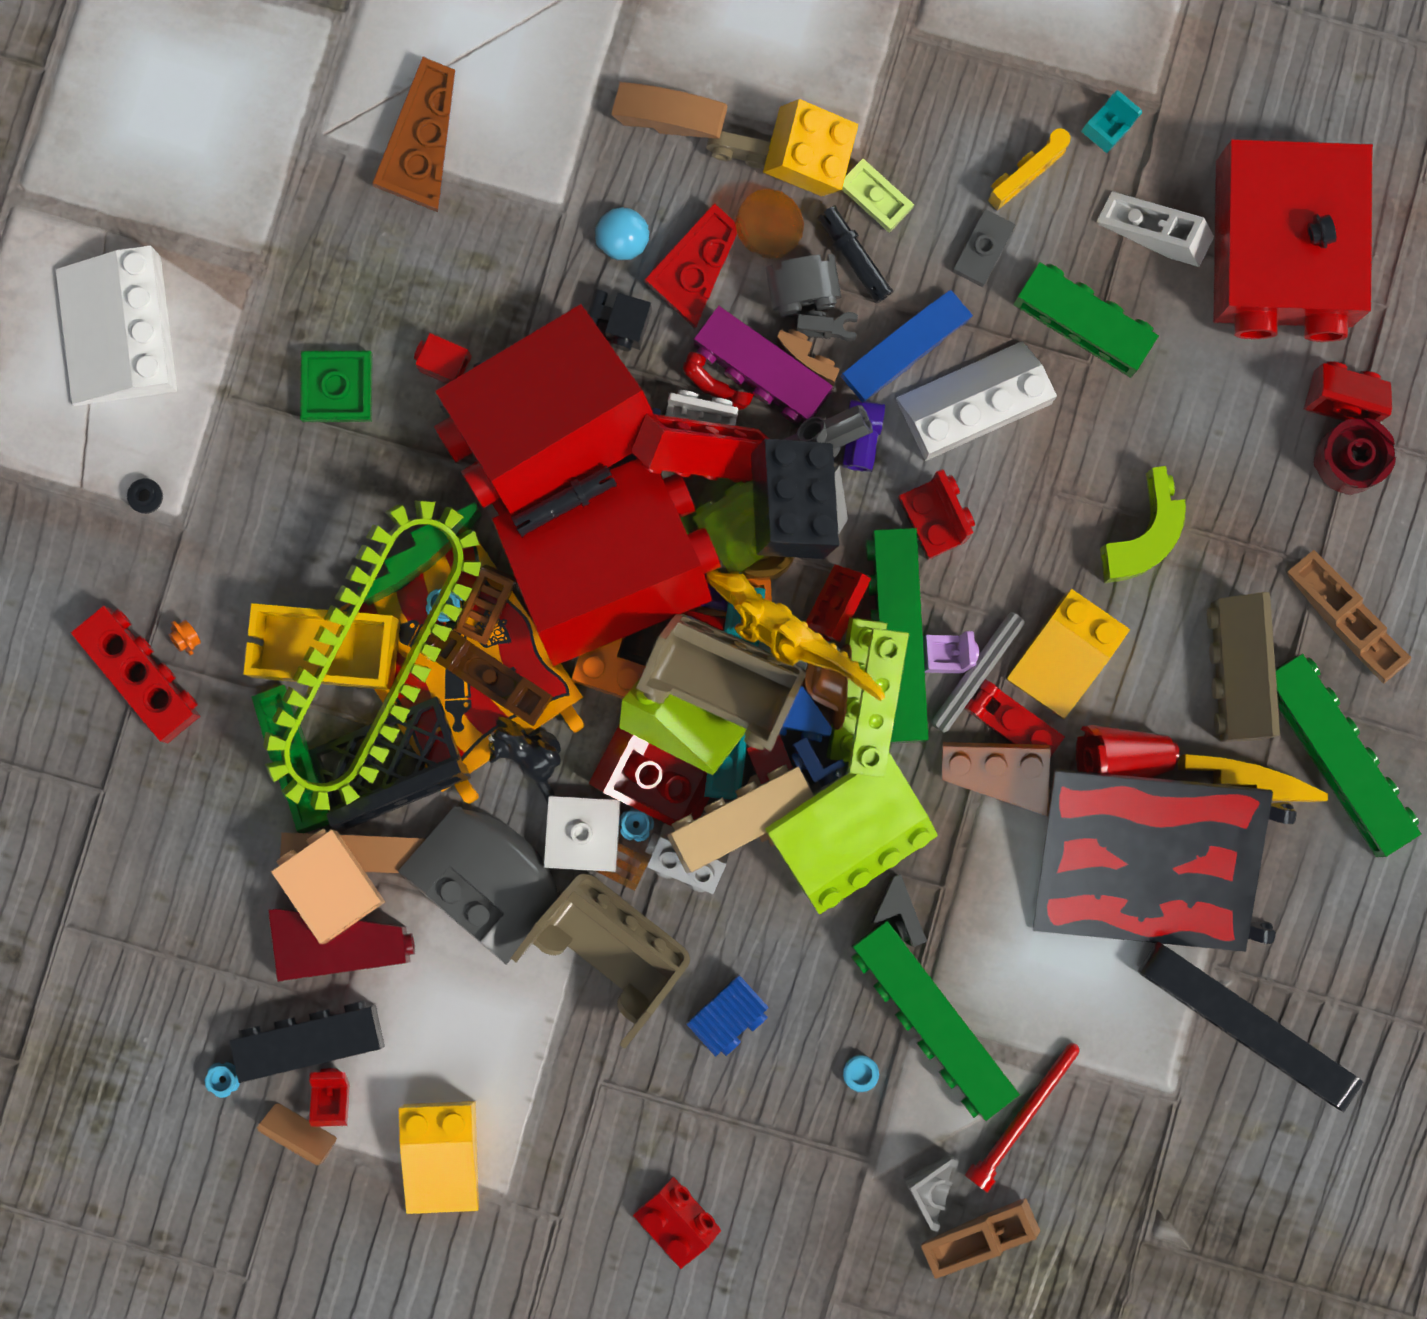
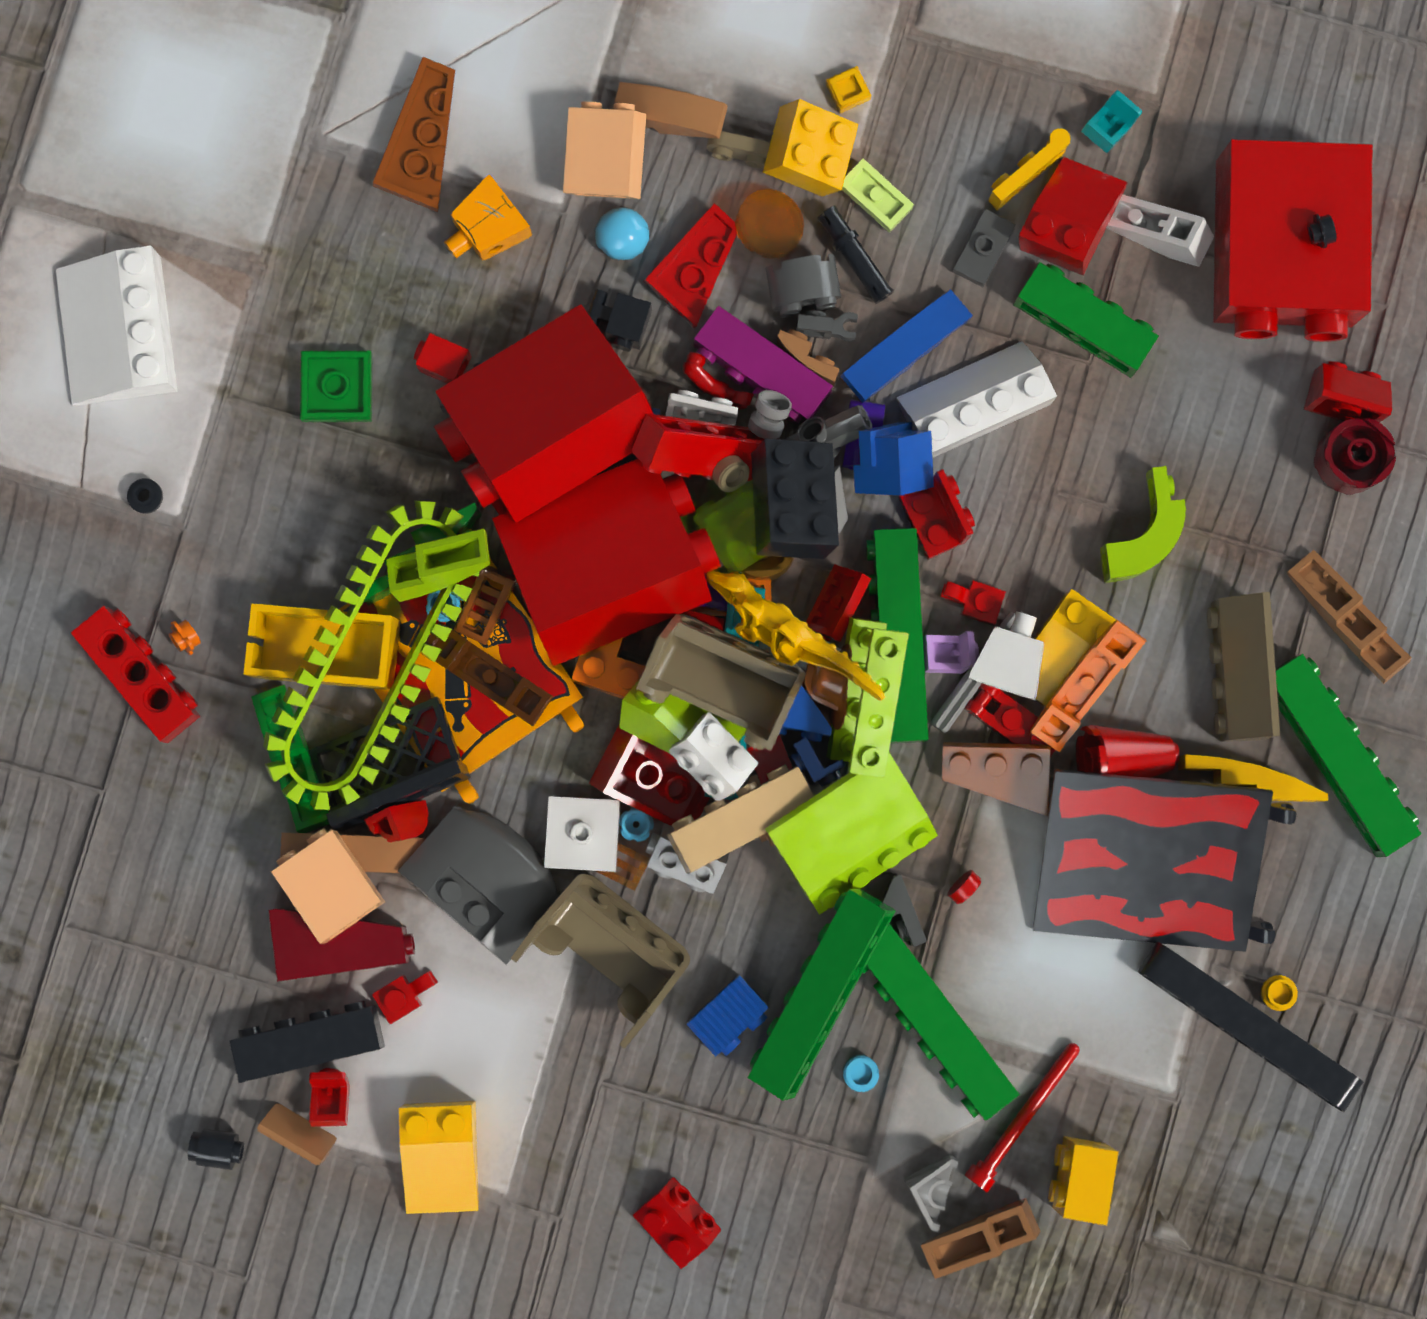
medium azure plate [205,1062,240,1098] -> none
black animal [488,717,561,804] -> none
black pin [511,466,617,537] -> none
none -> black brick [188,1129,244,1170]
none -> red brick [364,800,429,843]
none -> red plate [372,971,438,1025]
none -> lime slope [386,529,490,602]
none -> light orange torso [444,174,532,260]
none -> light nougat brick [563,101,646,199]
none -> white bracket [669,712,758,801]
none -> dark tan tile [712,455,750,492]
none -> green brick [747,889,896,1101]
none -> light grey wheel [748,390,792,439]
none -> yellow tile [825,66,872,114]
none -> blue plate [853,422,934,496]
none -> red plate [940,580,1006,626]
none -> red tile [947,870,981,904]
none -> white torso [969,612,1044,701]
none -> red slope [1019,157,1127,276]
none -> orange slope [1030,619,1146,752]
none -> yellow brick [1048,1136,1119,1226]
none -> yellow plate [1261,975,1298,1011]

